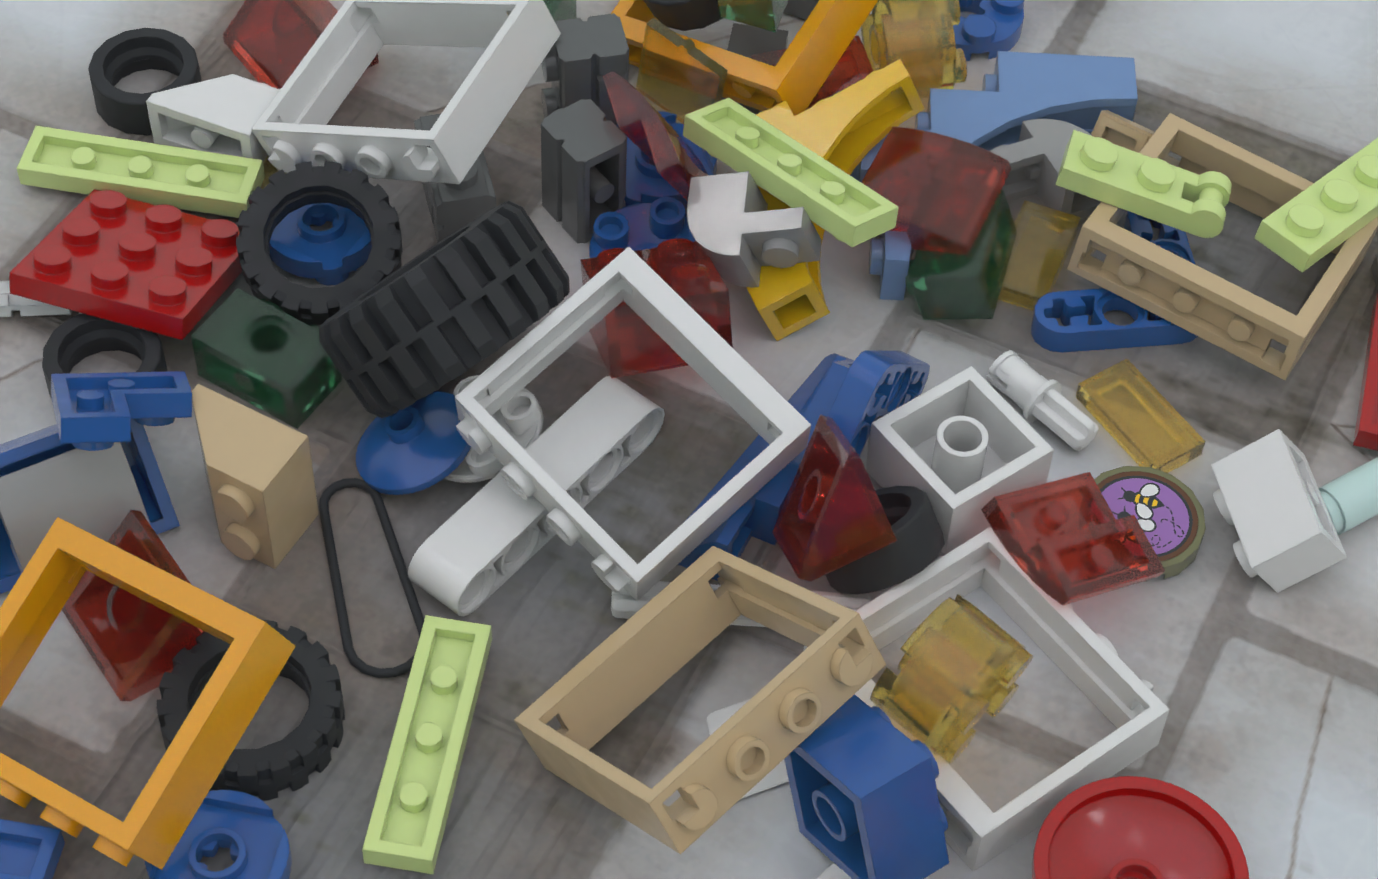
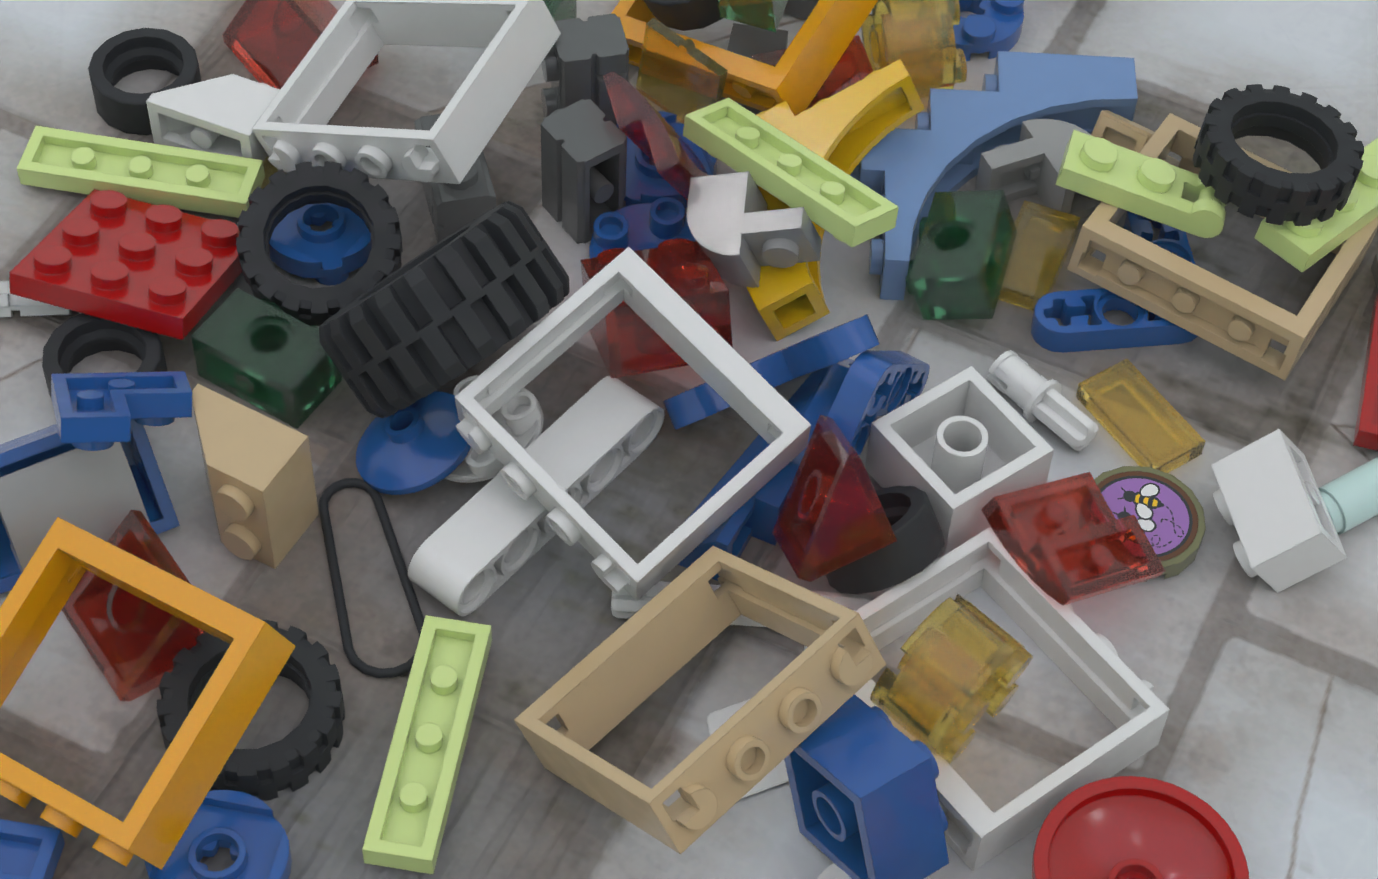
clear red slope [861,126,1012,255] -> none
none -> blue beam [663,314,880,430]
none -> black tyre [1193,84,1364,226]

